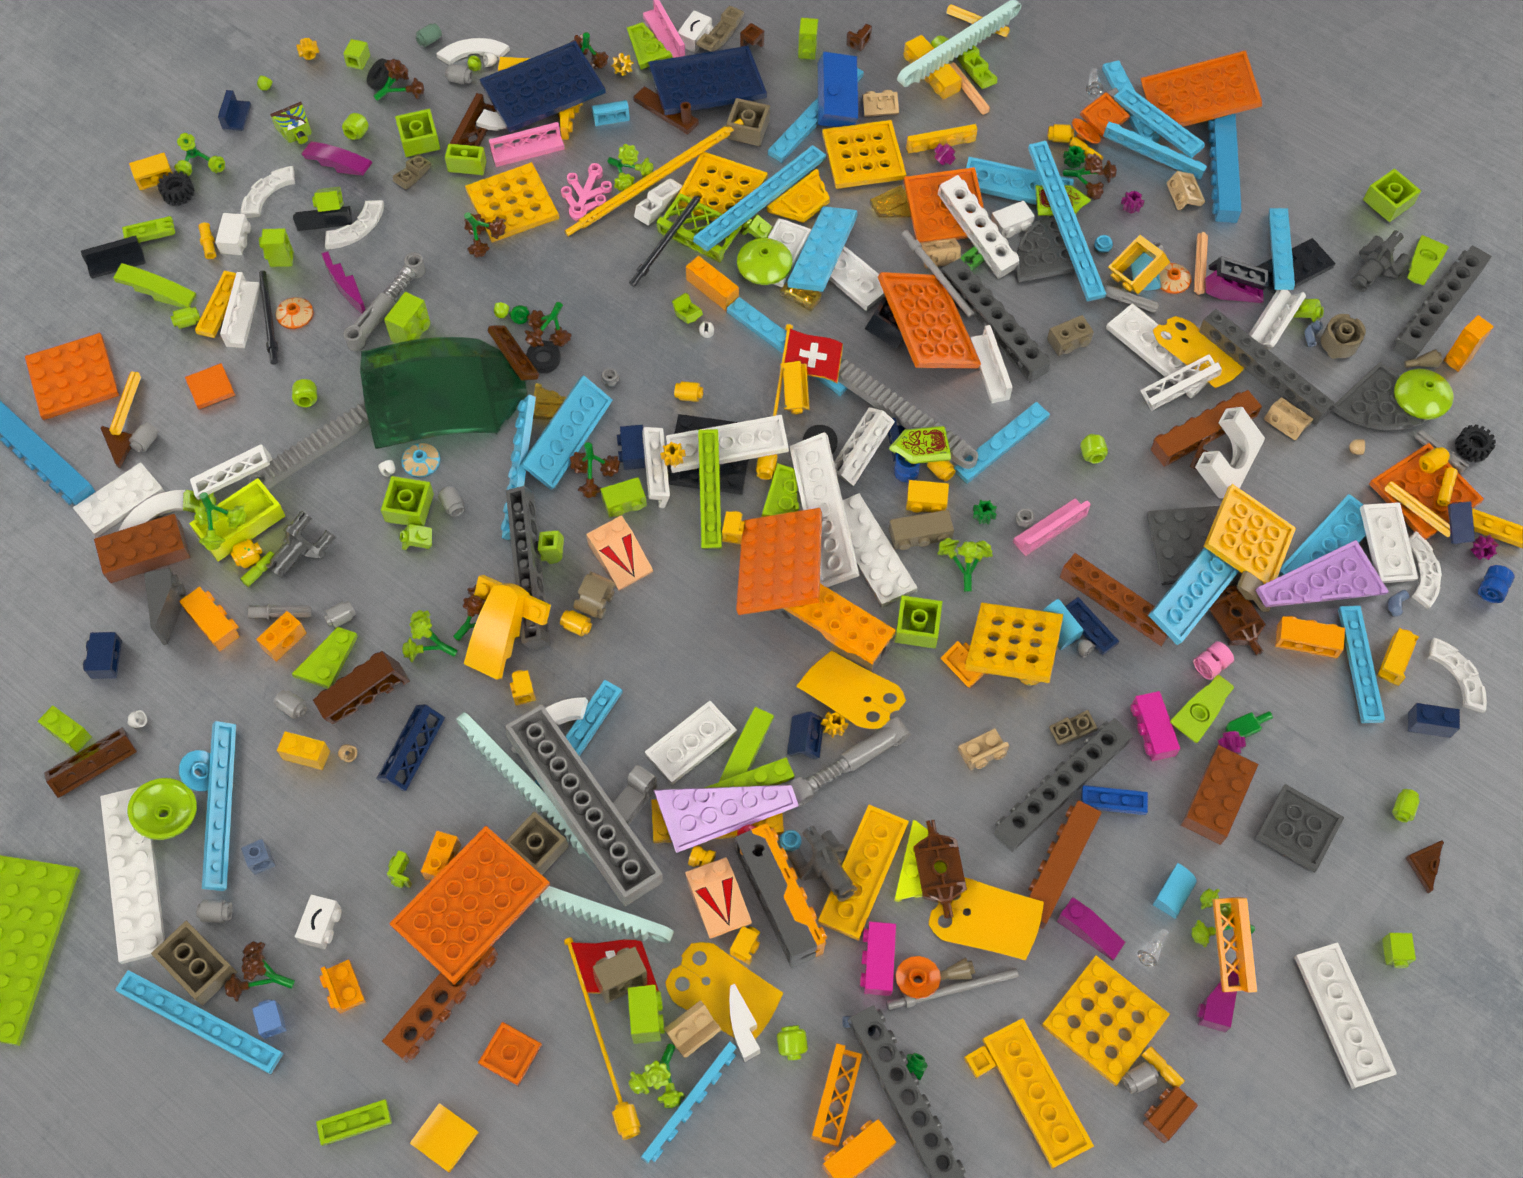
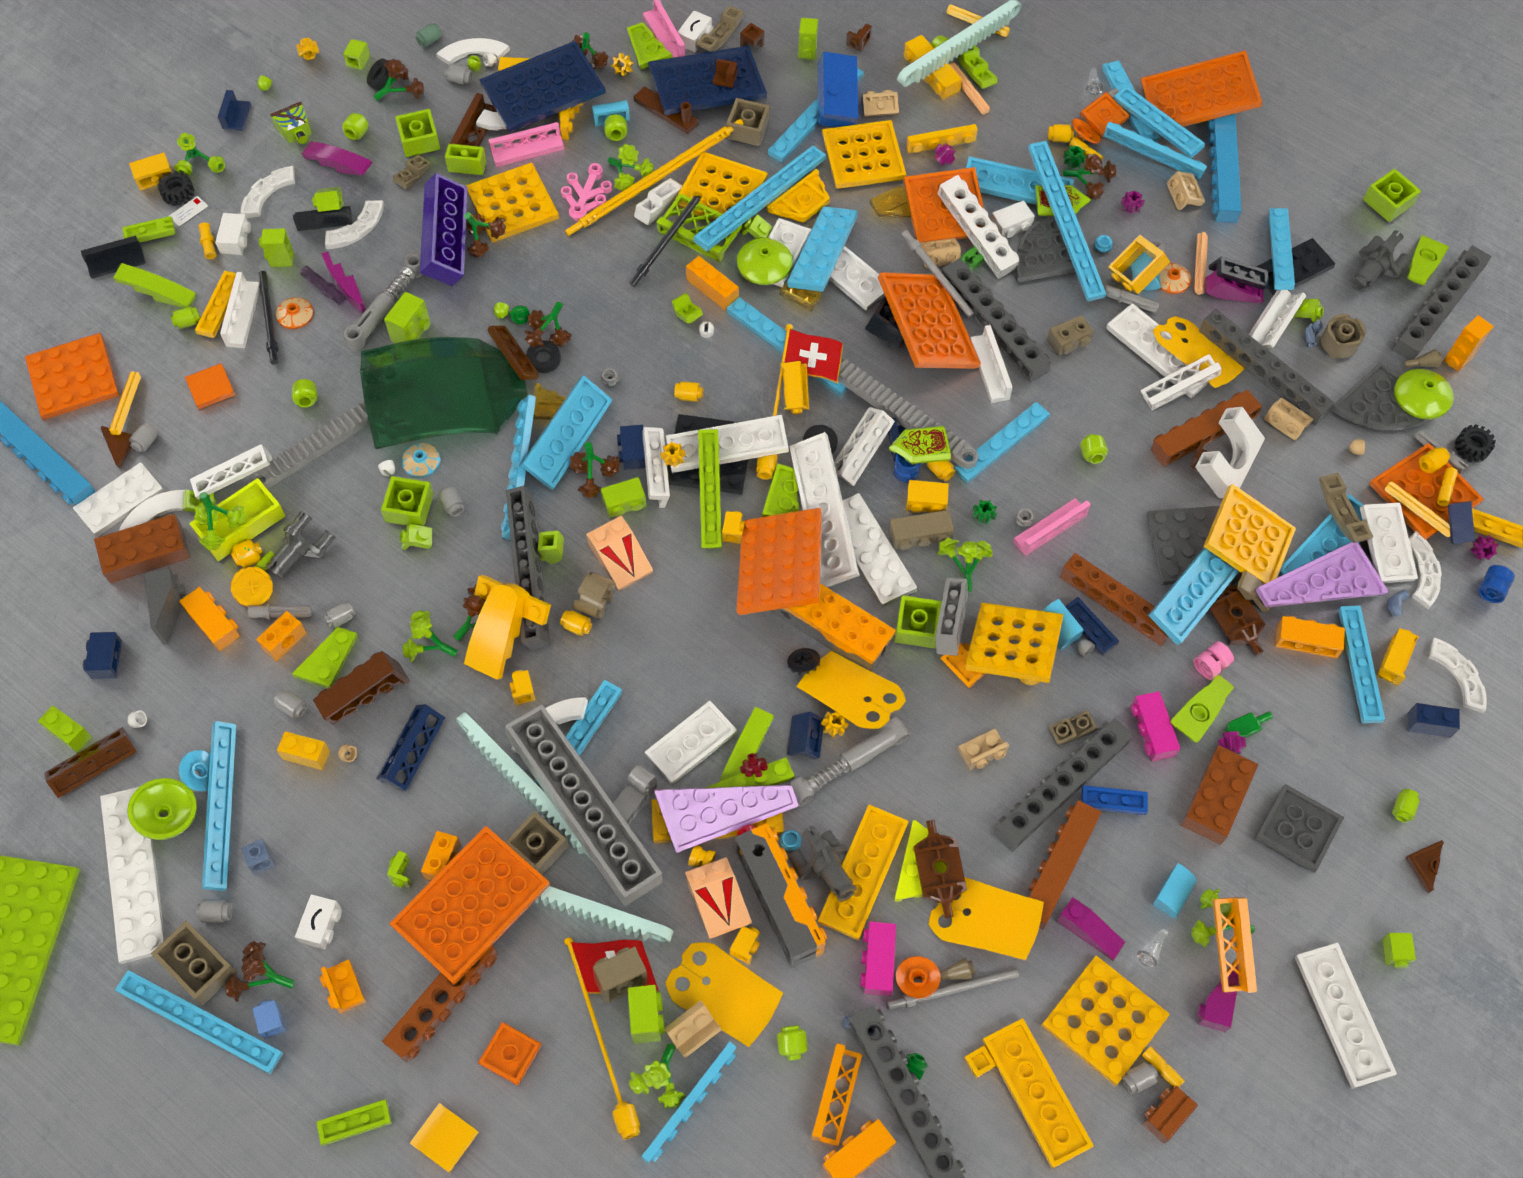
white slope [729,984,760,1062] -> none
none -> white sticker [169,196,208,226]
none -> yellow tile [231,567,273,607]
none -> clear purple pin [300,266,346,305]
none -> dark purple brick [420,173,468,286]
none -> lime head [604,114,628,142]
none -> reddish brown panel [713,59,737,88]
none -> dark red plant [740,753,768,777]
none -> black gear [787,648,820,675]
none -> light grey brick [935,578,968,655]
none -> dark tan slope [1319,473,1373,543]

